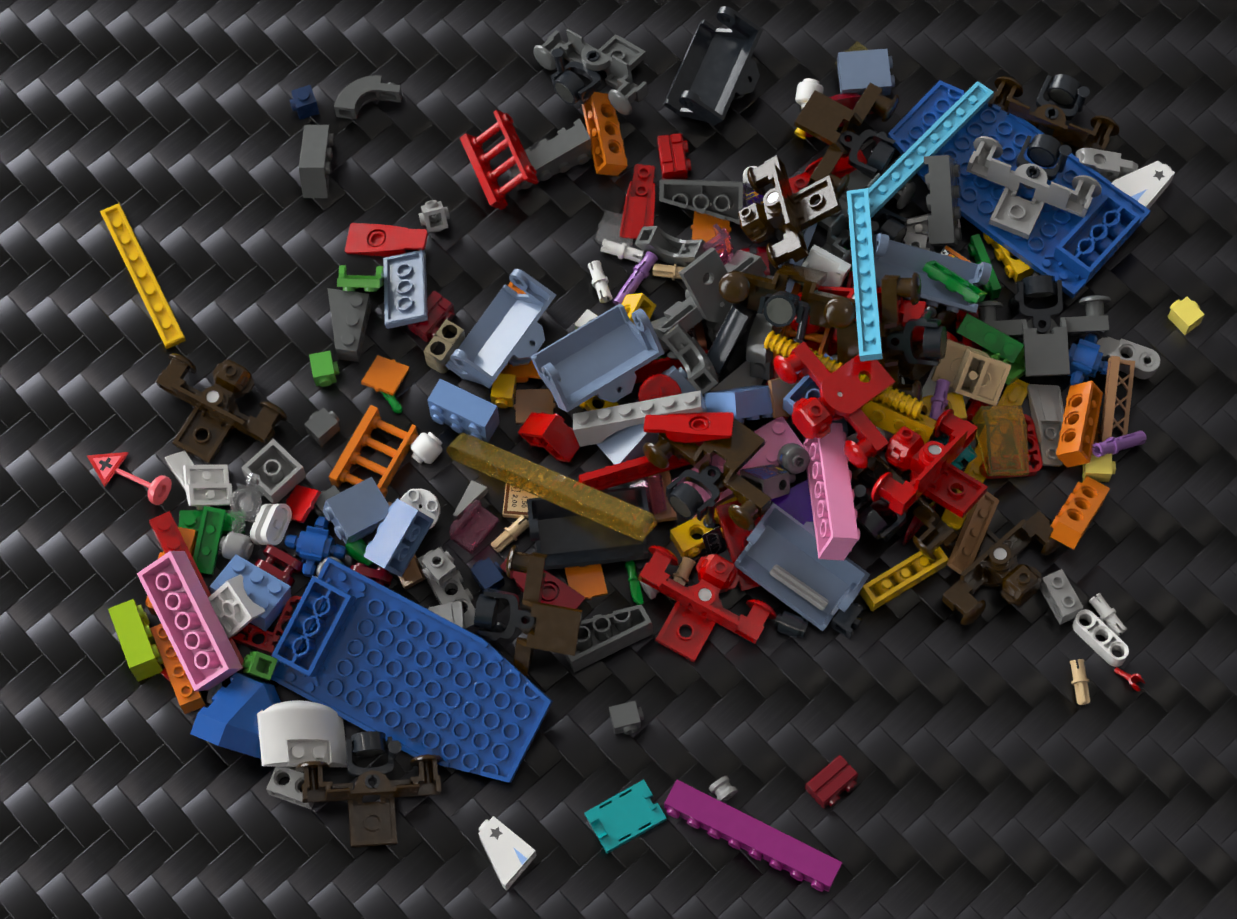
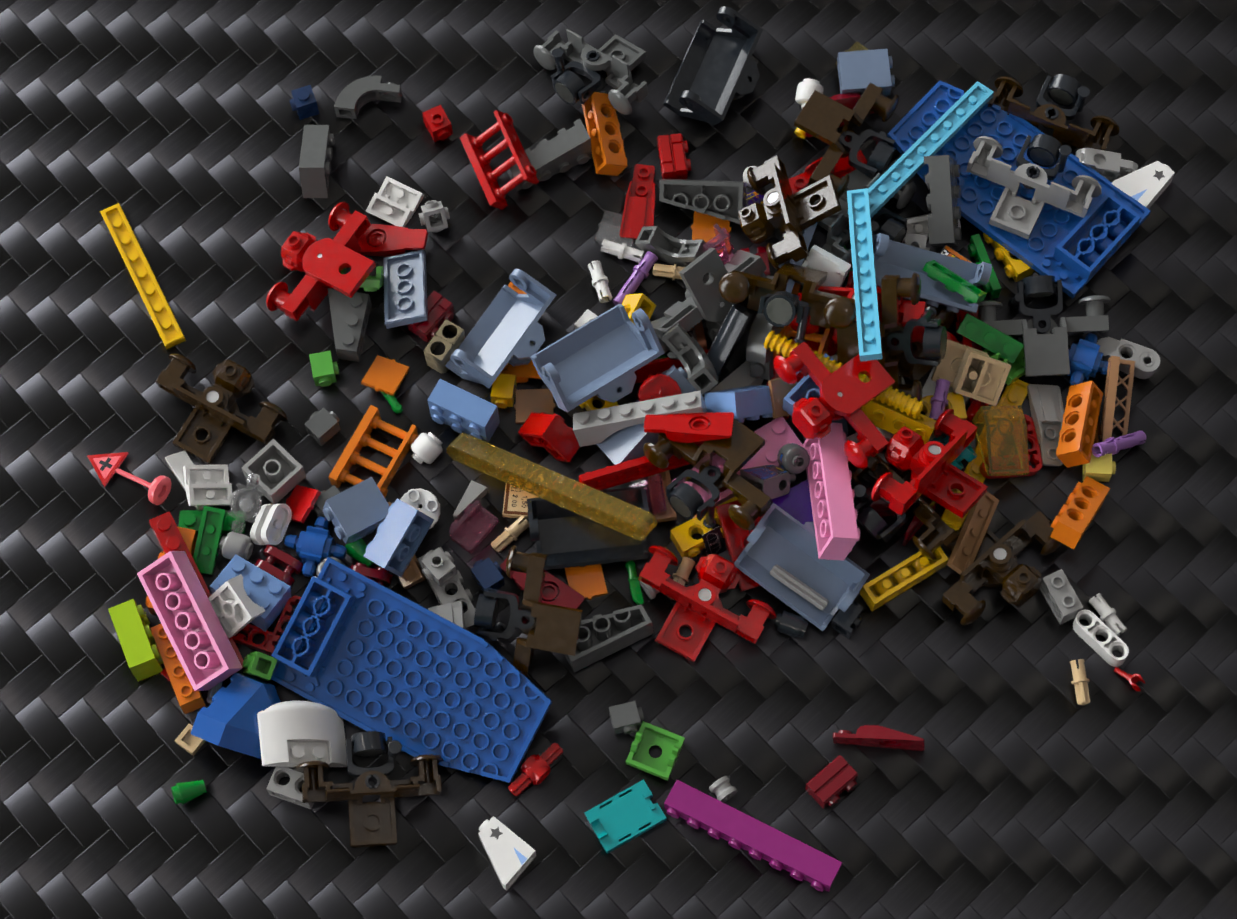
light yellow brick [1168,297,1205,335] -> none
none -> green cone [171,779,206,805]
none -> tan tile [175,723,206,756]
none -> red piece [266,202,376,321]
none -> white slope [366,176,424,227]
none -> red brick [422,104,453,142]
none -> red axle [508,743,563,797]
none -> bright green piece [626,721,685,781]
none -> dark red piece [833,725,925,751]

